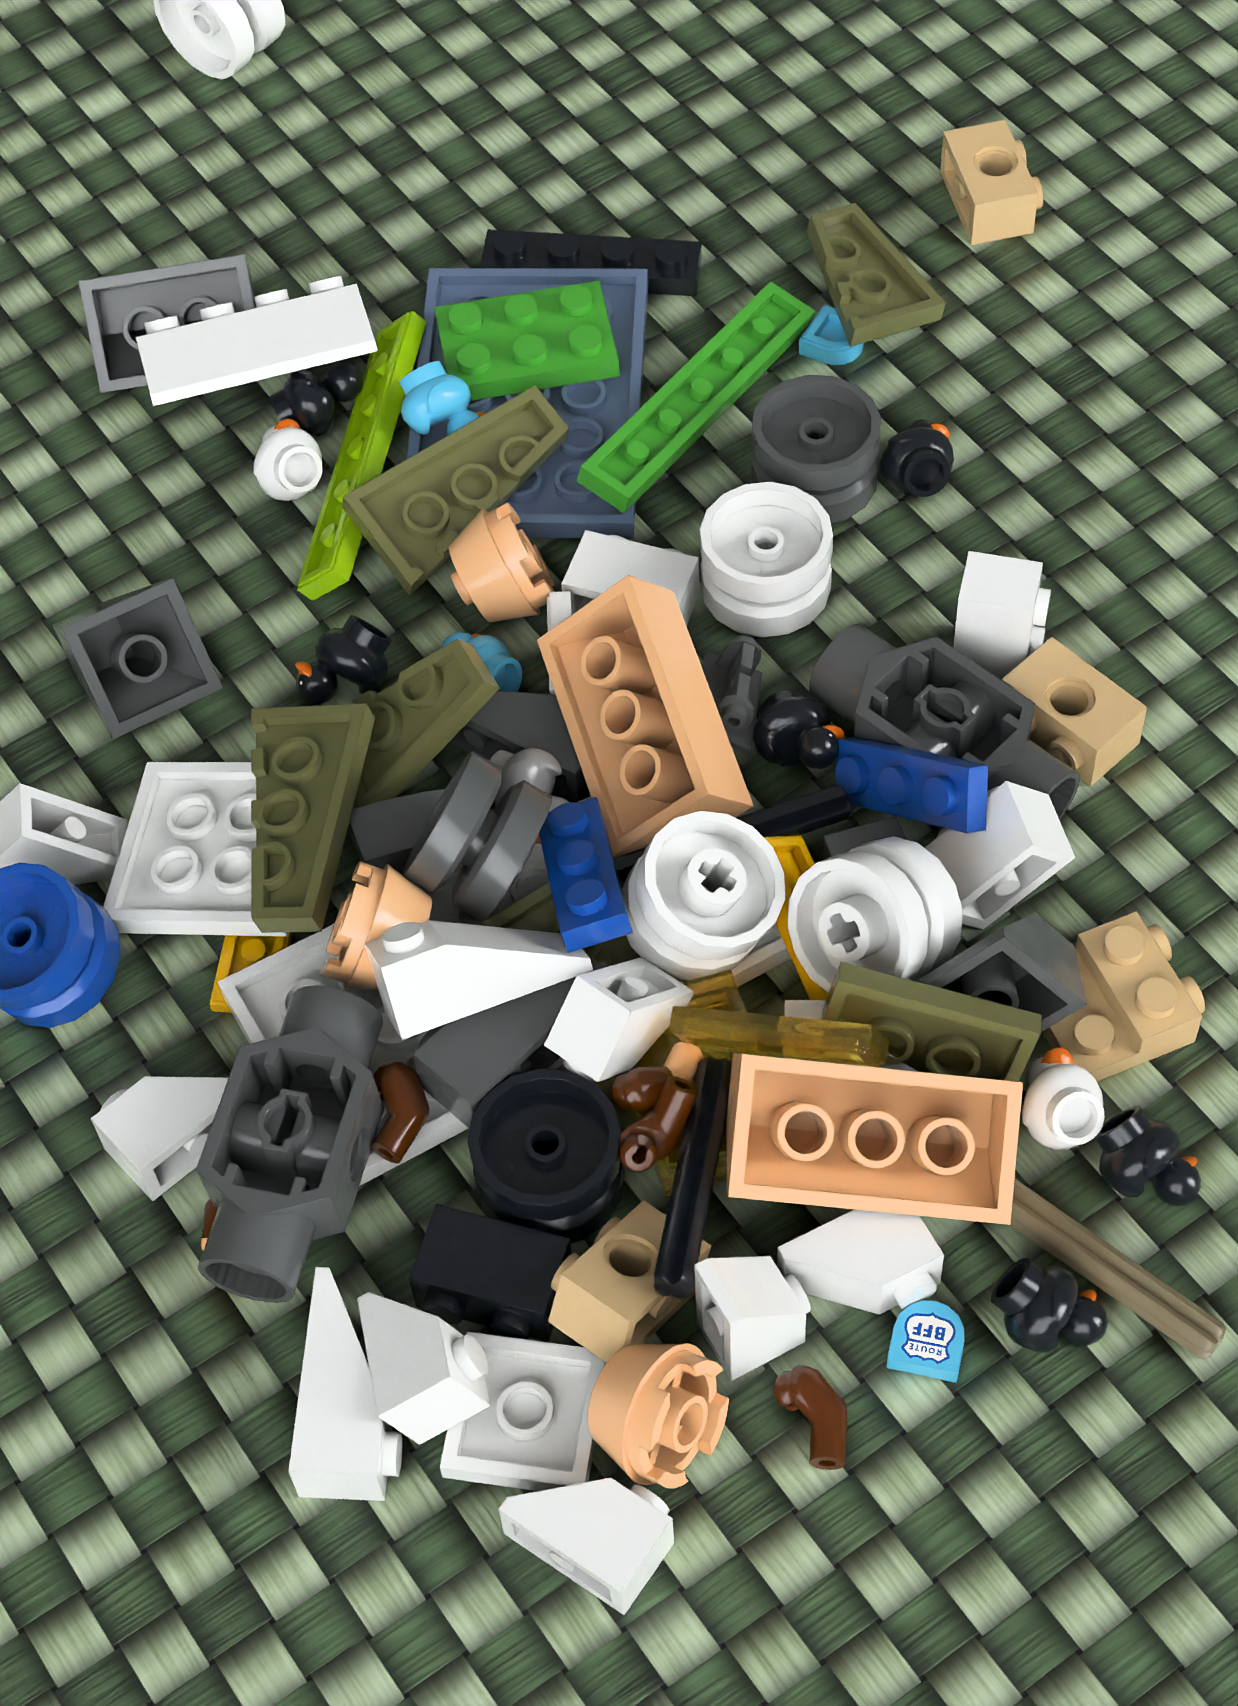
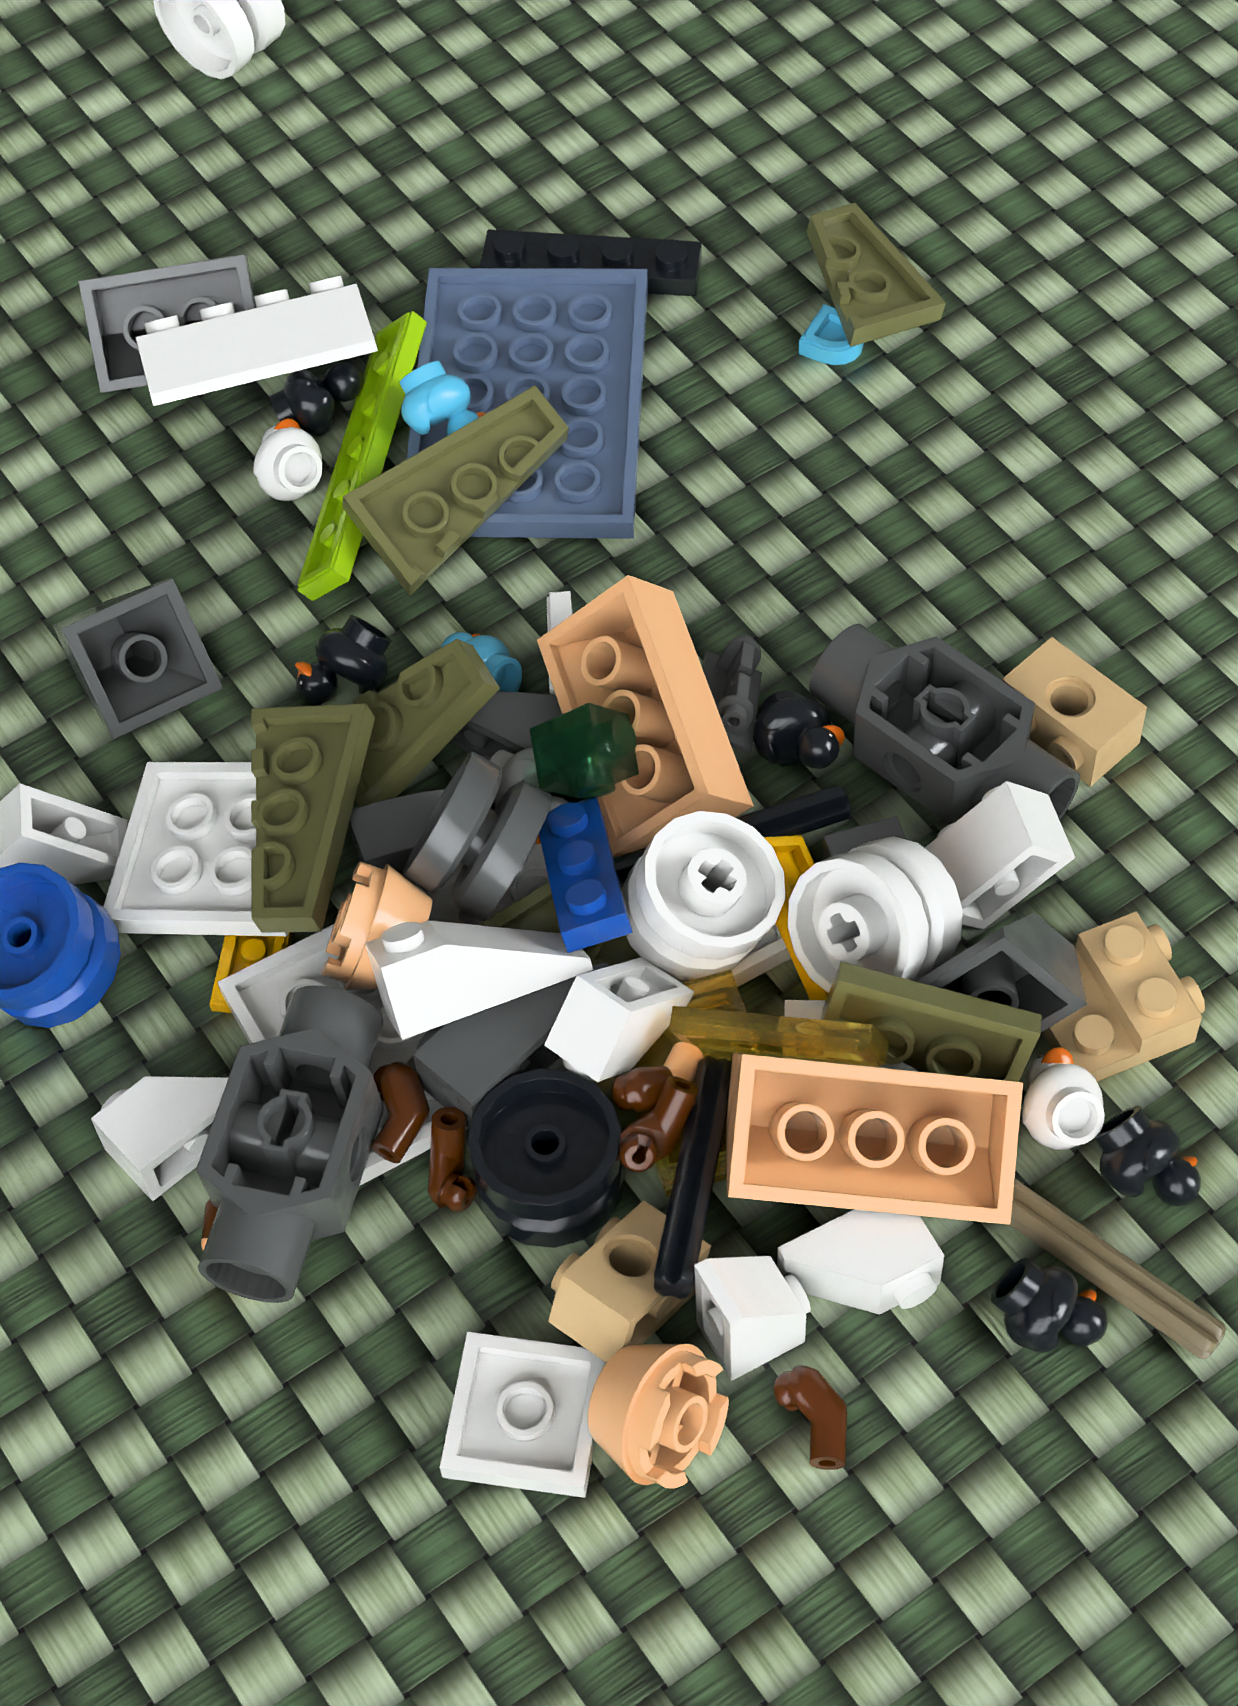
white slope [288,1267,402,1501] -> none
white slope [357,1292,491,1445] -> none
black brick [409,1204,572,1343] -> none
bright green plate [434,280,620,401] -> none
light nougat cone [448,502,555,622] -> none
white slope [498,1478,674,1615] -> none
white brick [561,530,700,626] -> none
bright green plate [577,281,816,513] -> none
white wheel [700,482,833,637] -> none
dark grey wheel [752,375,881,524] -> none
blue plate [835,736,988,833] -> none
black animal [880,419,954,497] -> none
tile [886,1300,965,1383] -> none
tan brick [940,120,1043,245] -> none
white brick [953,551,1051,680] -> none
none -> reddish brown arm [427,1107,477,1212]
none -> clear green brick [529,703,639,799]

